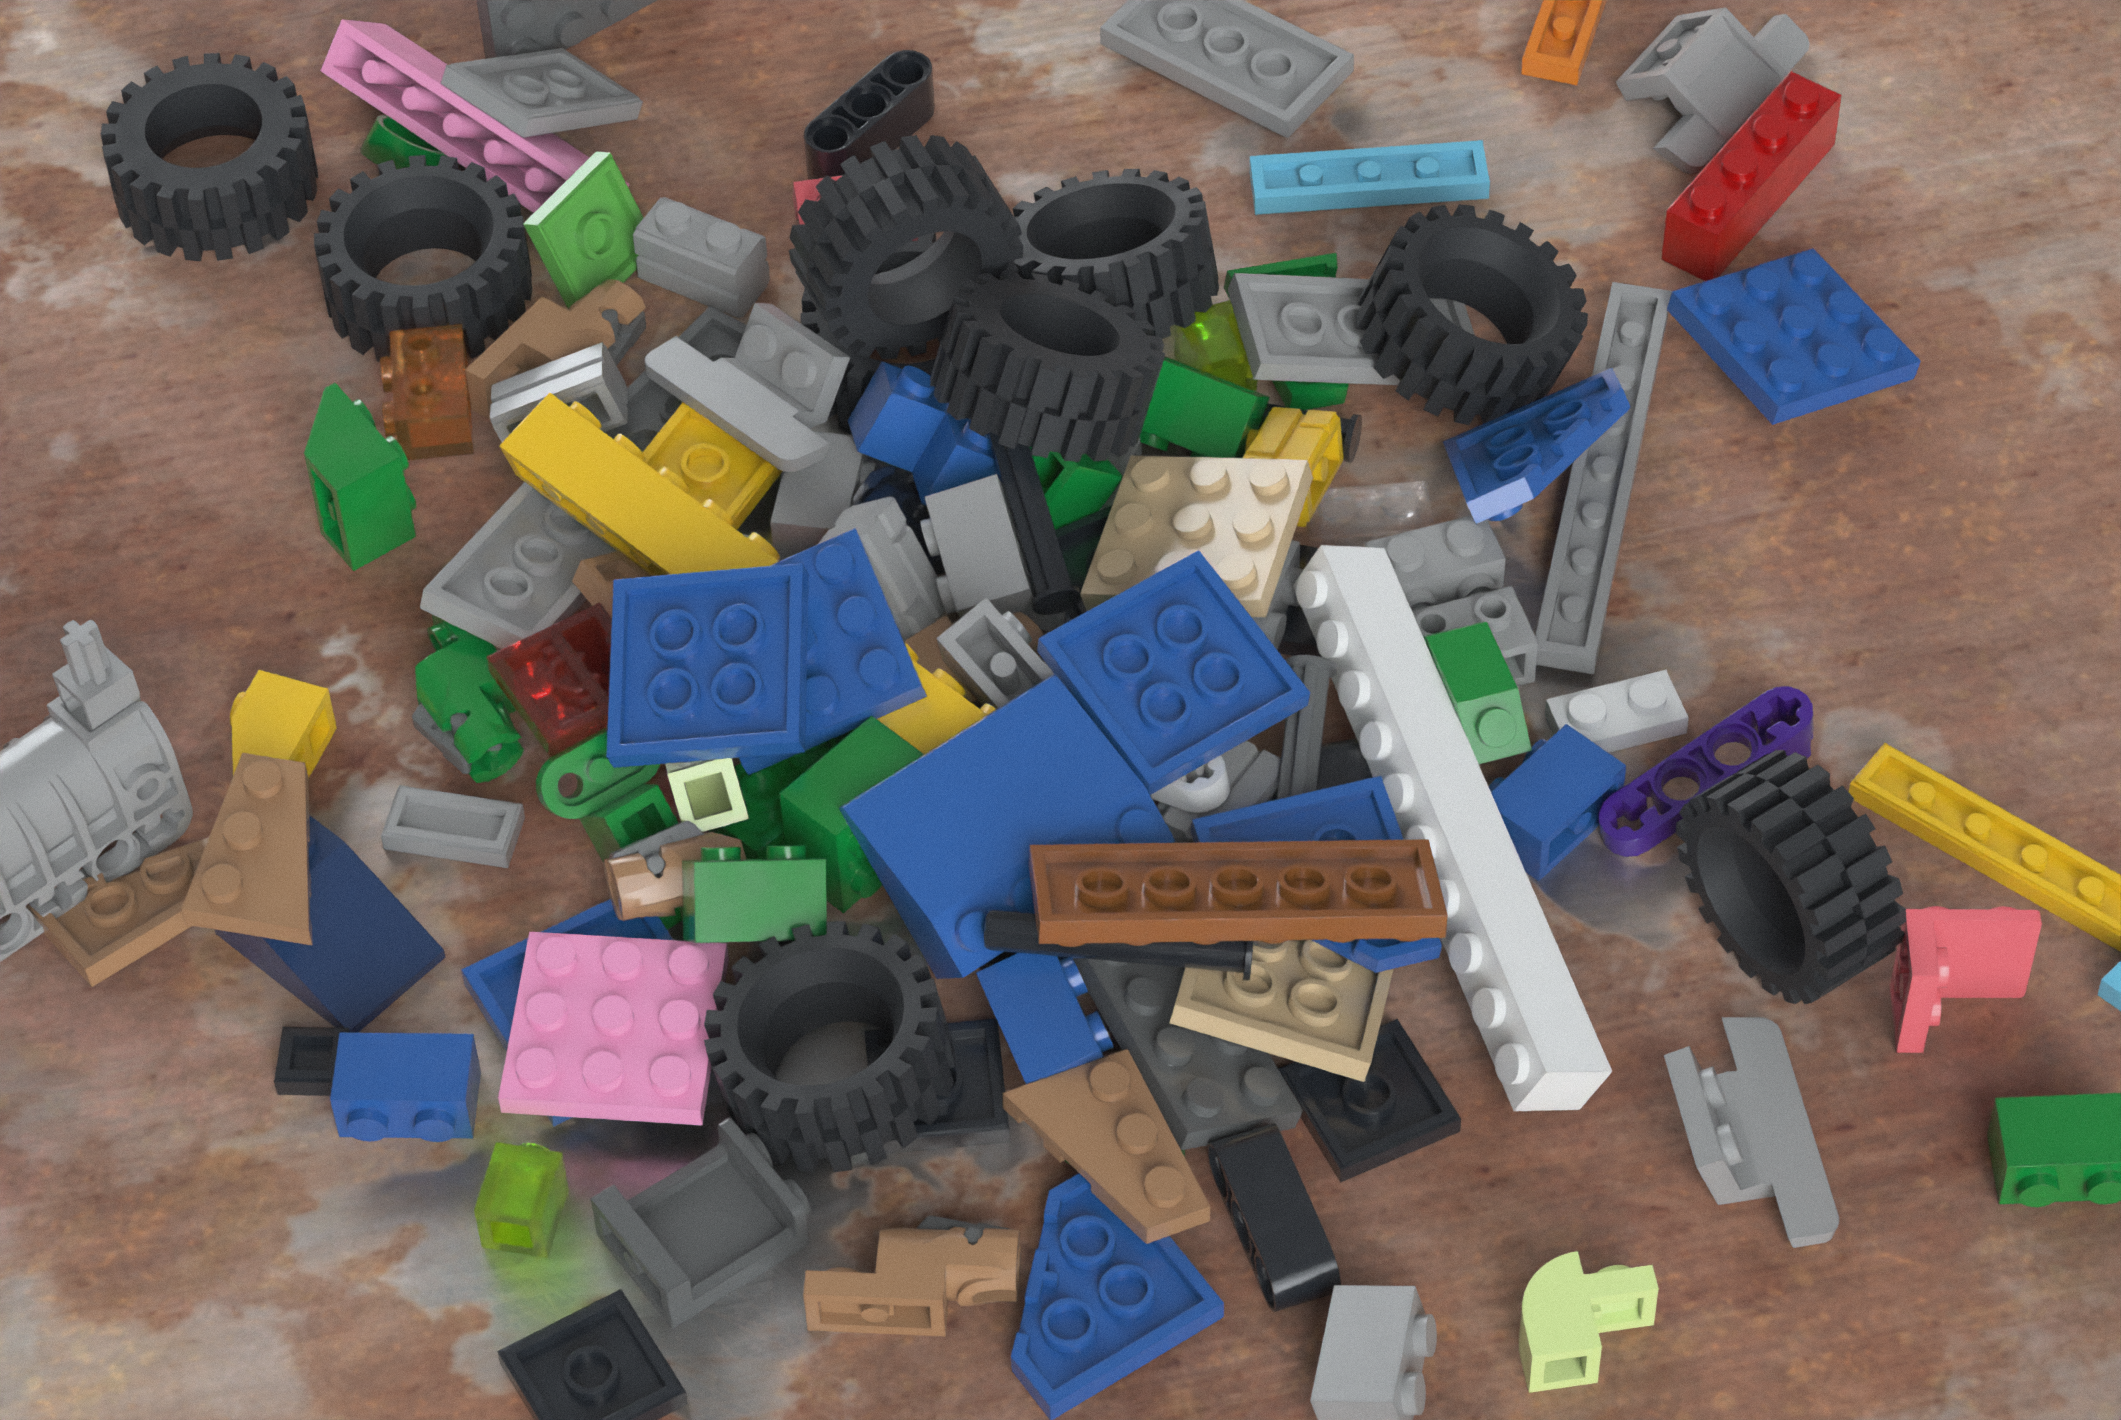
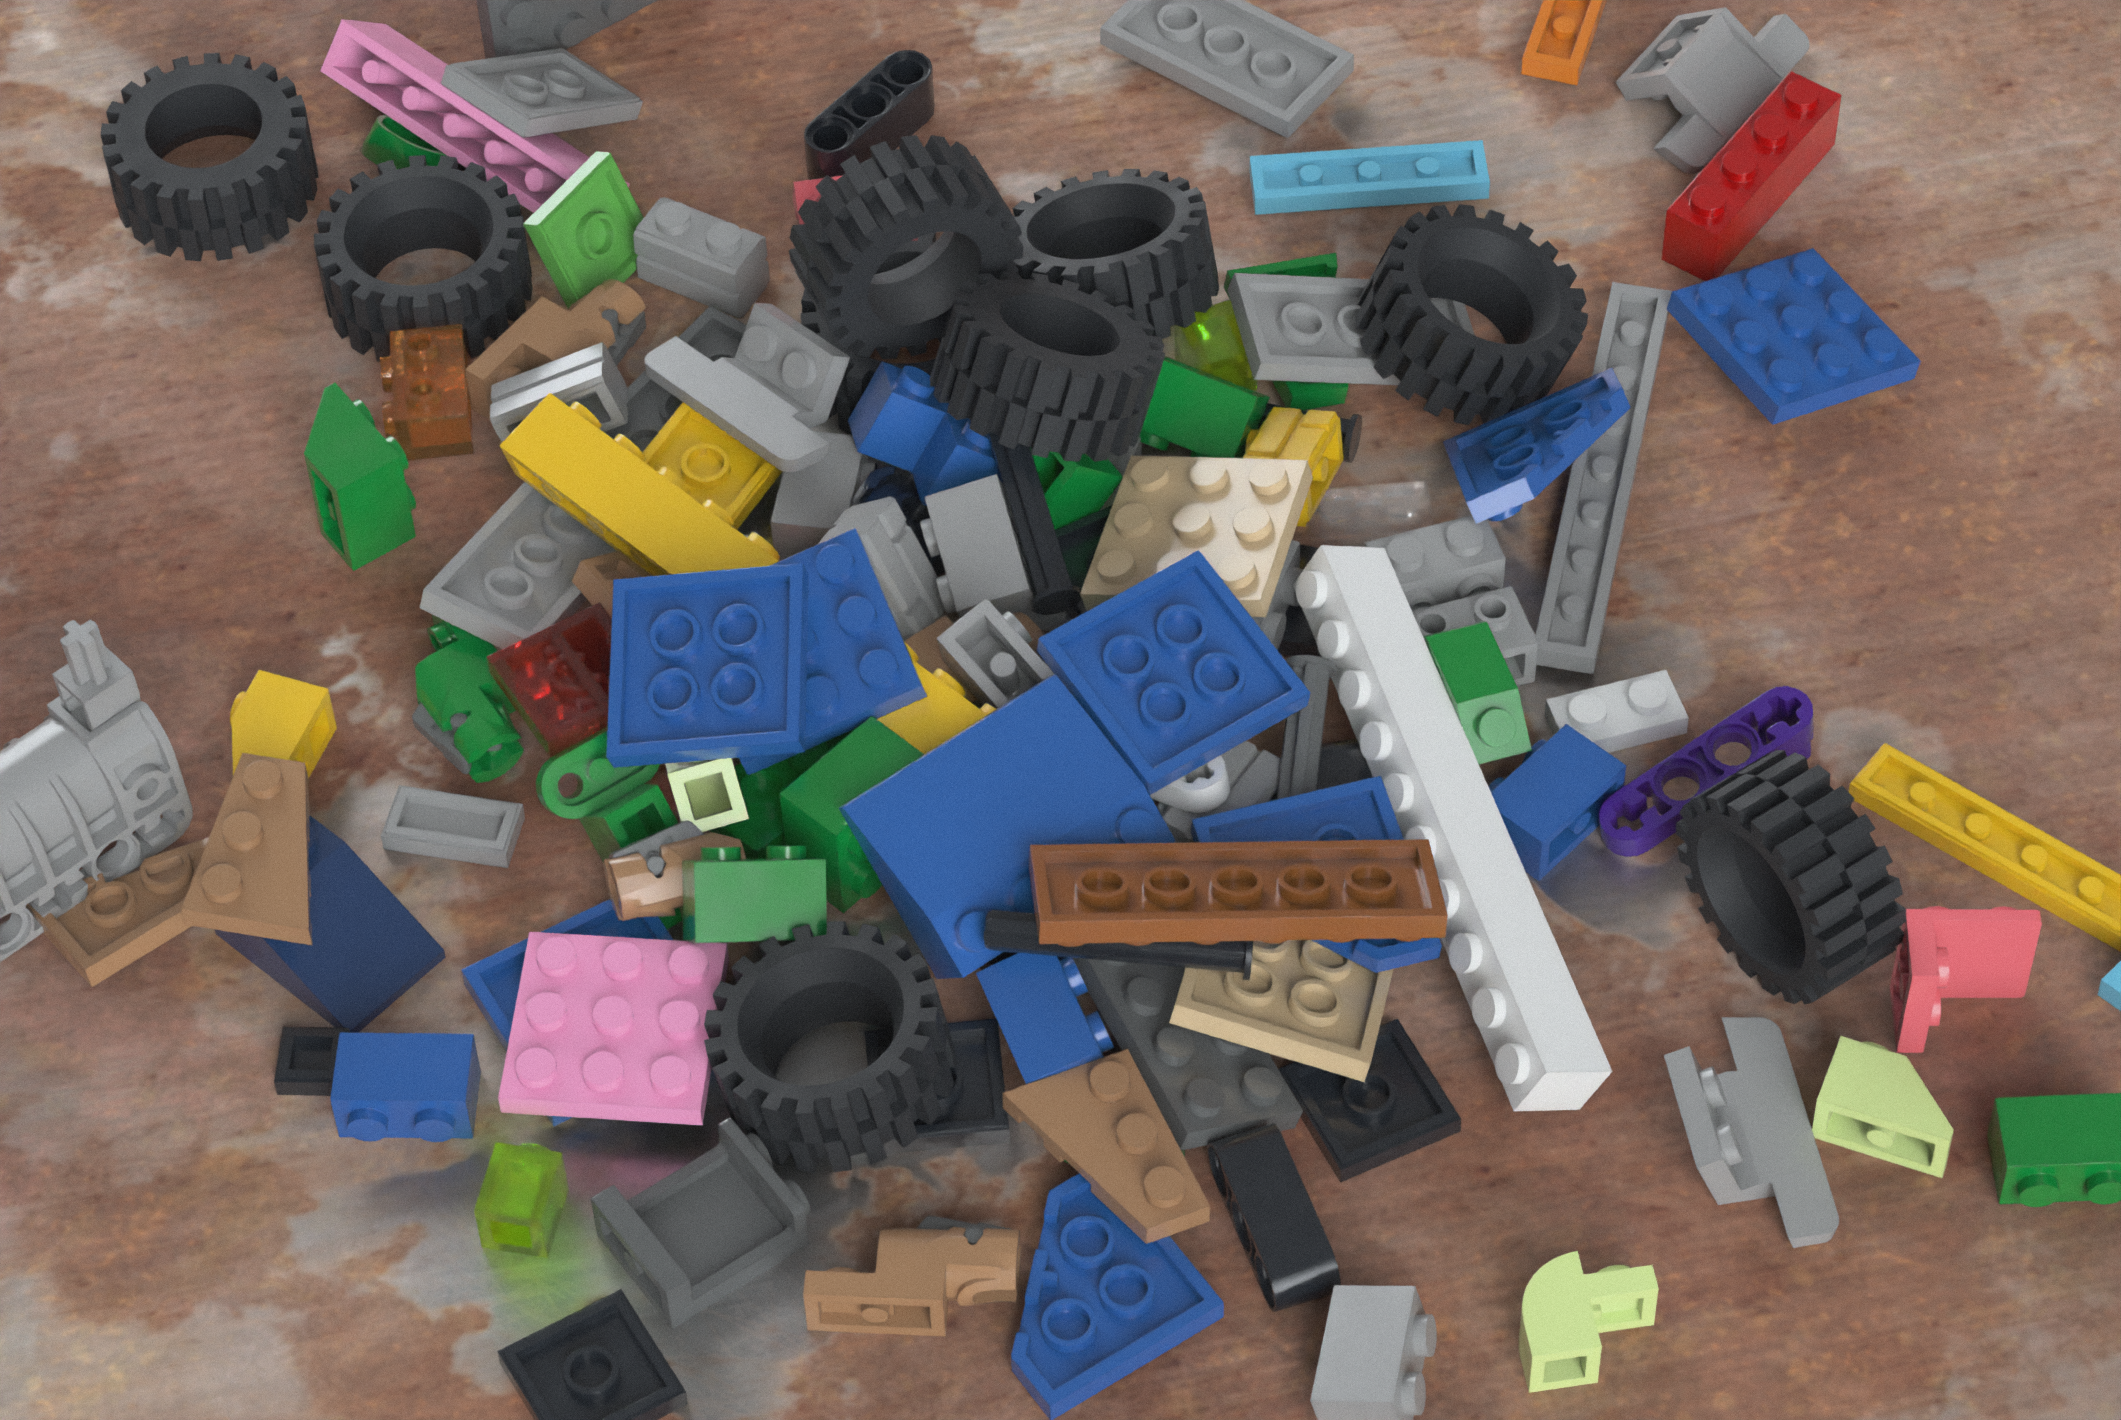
none -> yellowish green slope [1812,1036,1954,1178]

